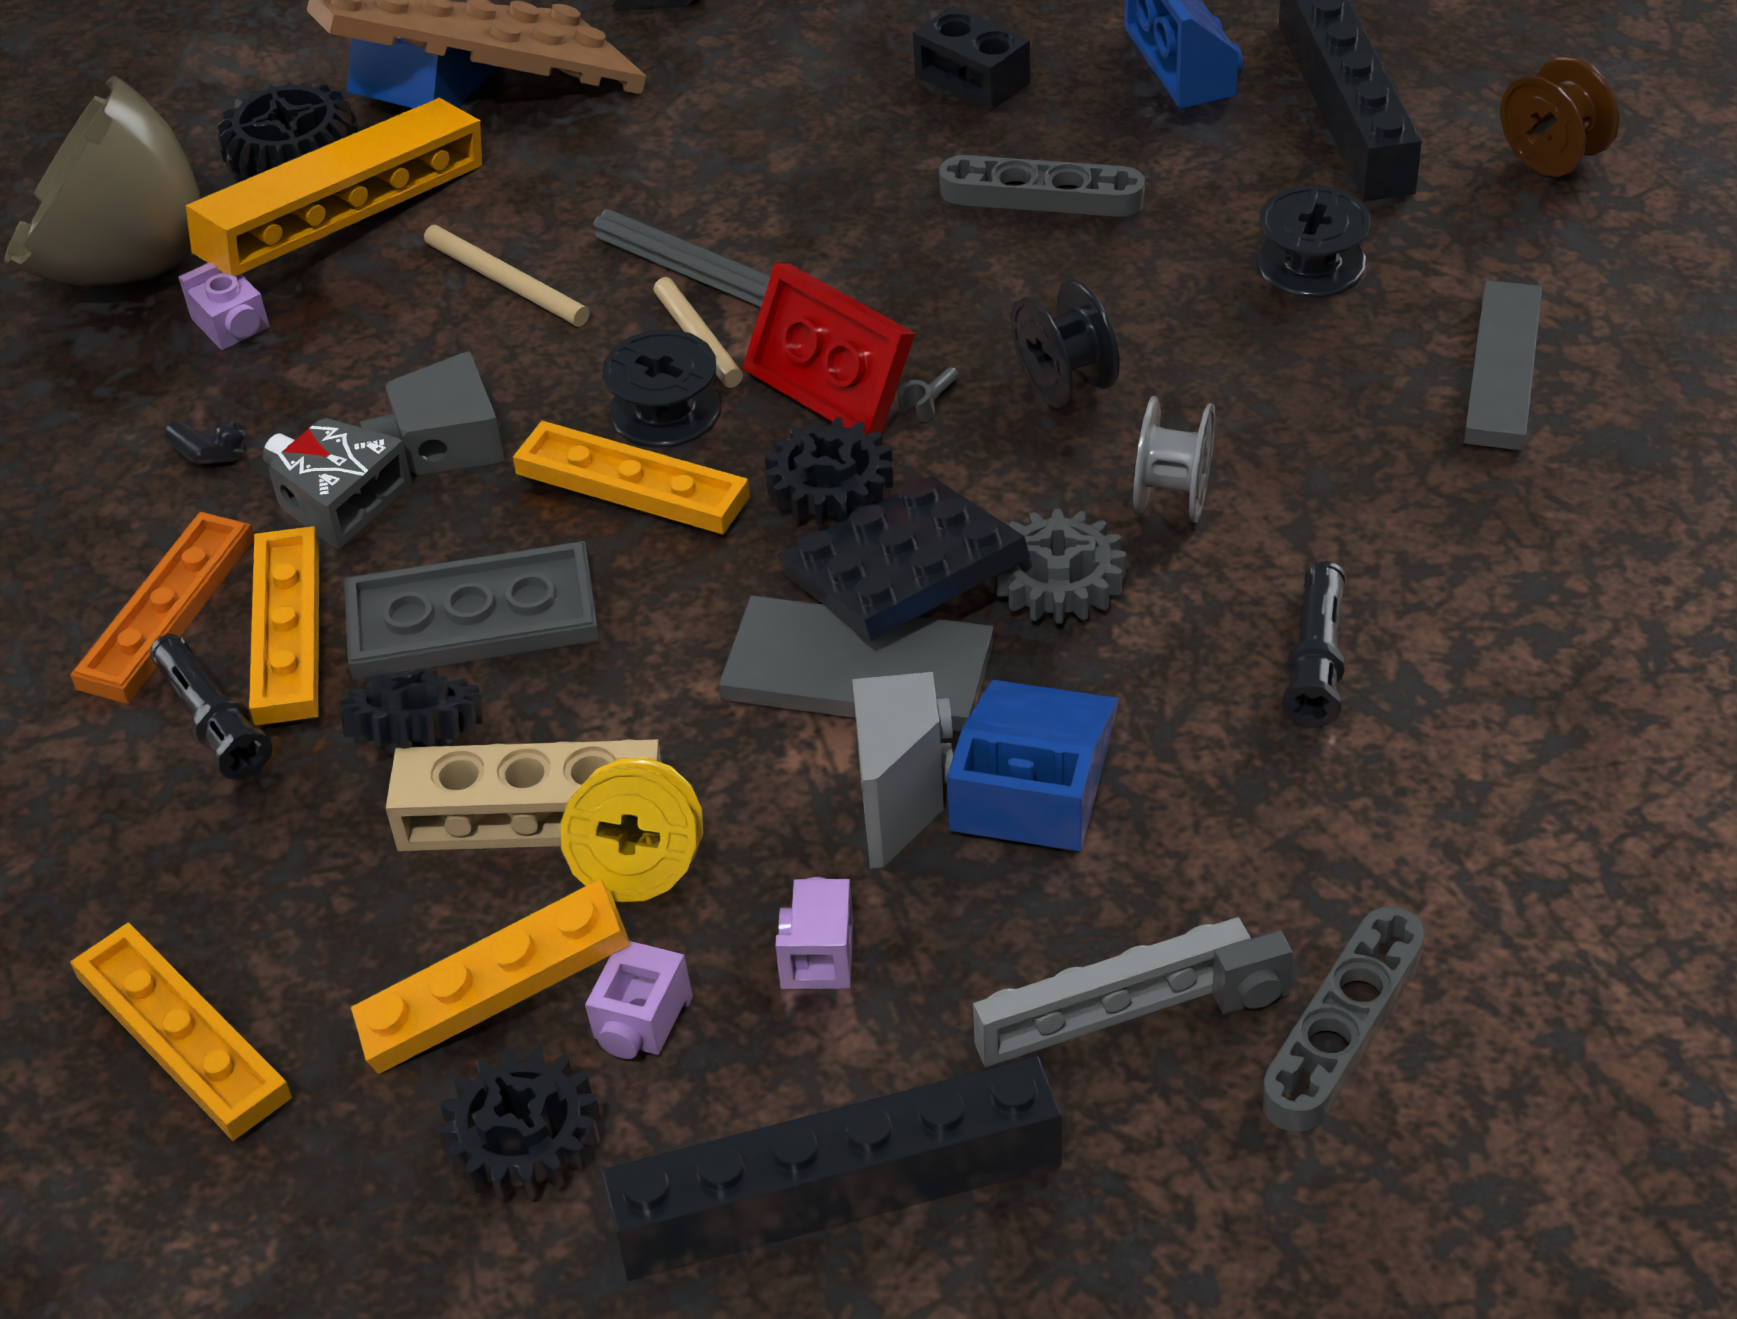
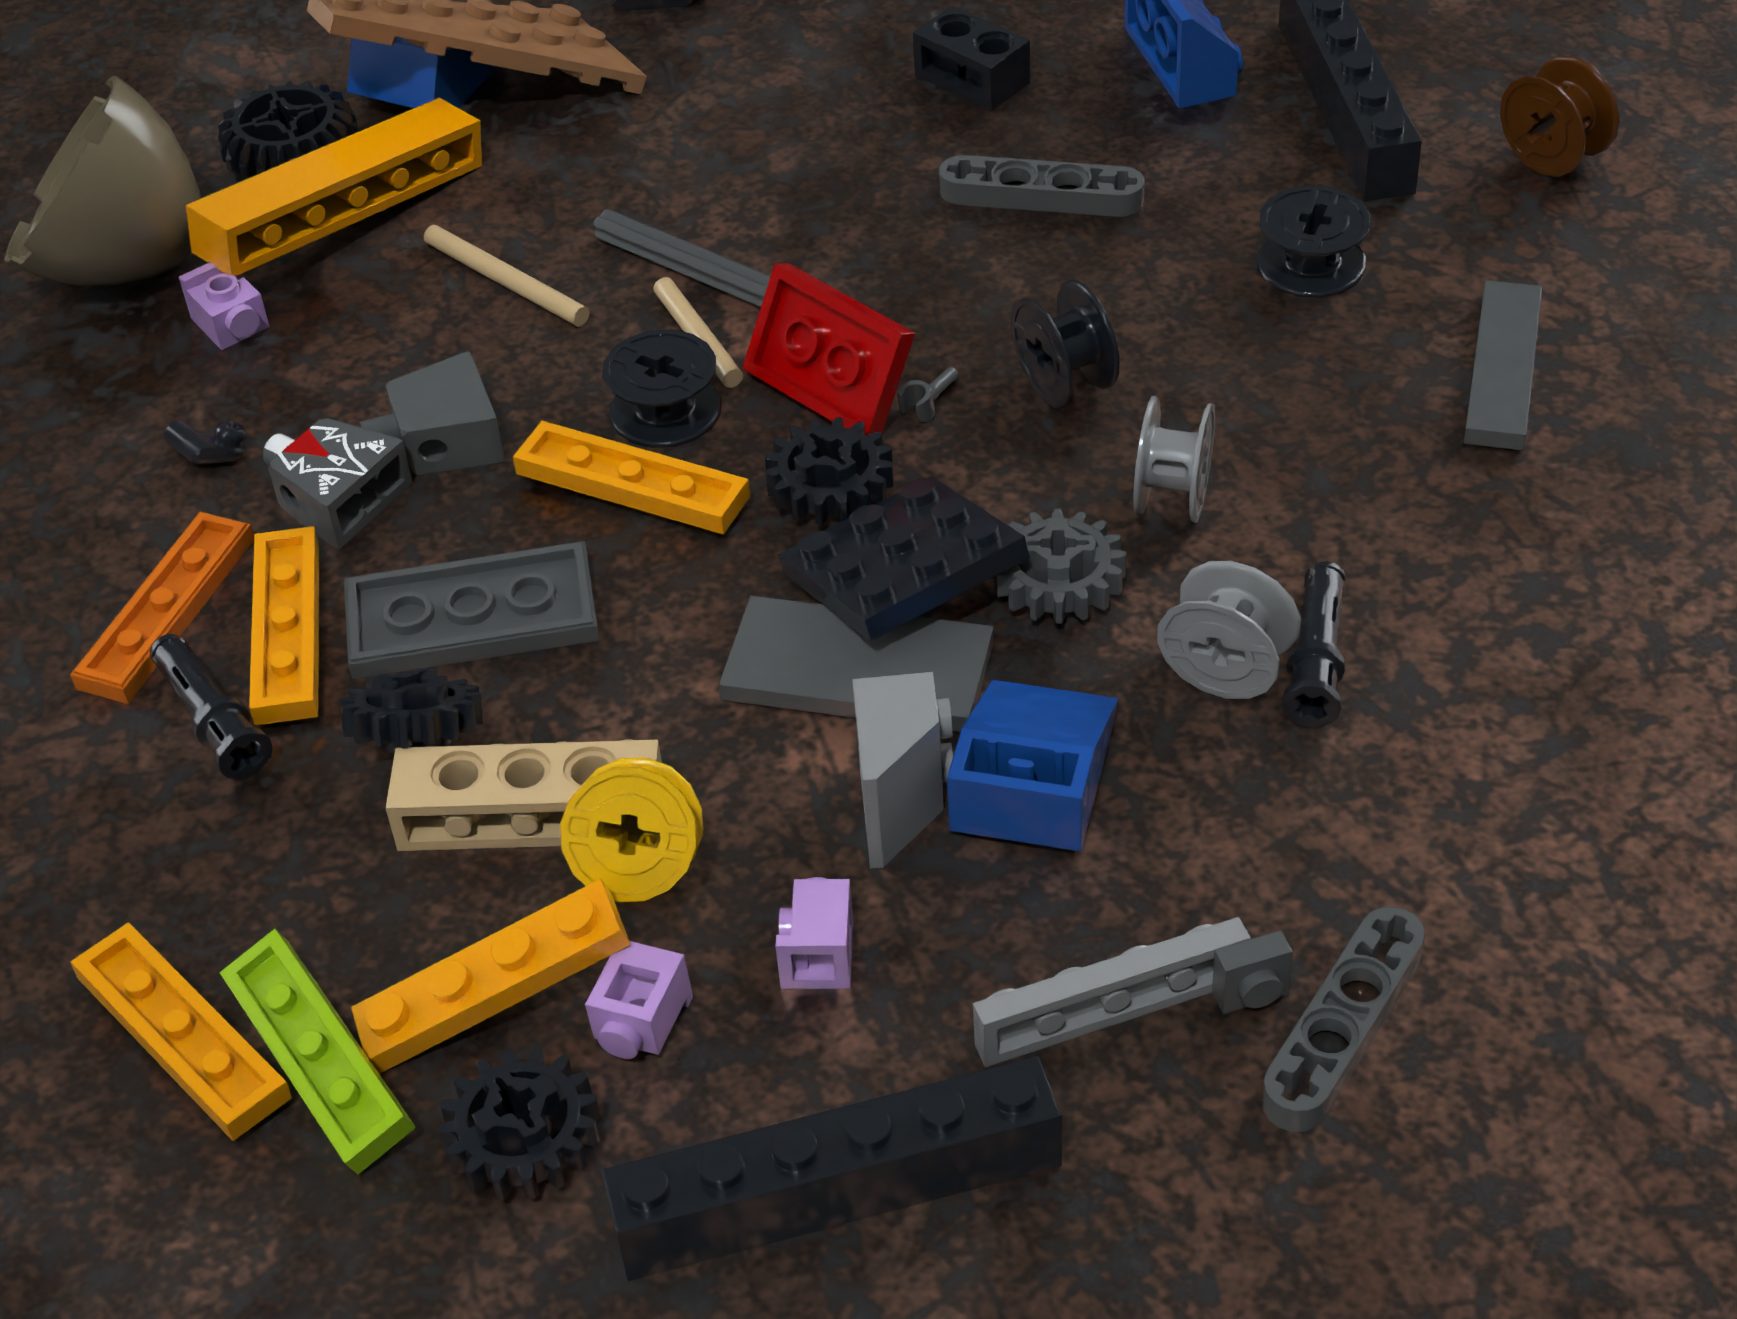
none -> lime plate [219,929,416,1175]
none -> light grey piece [1157,561,1301,699]

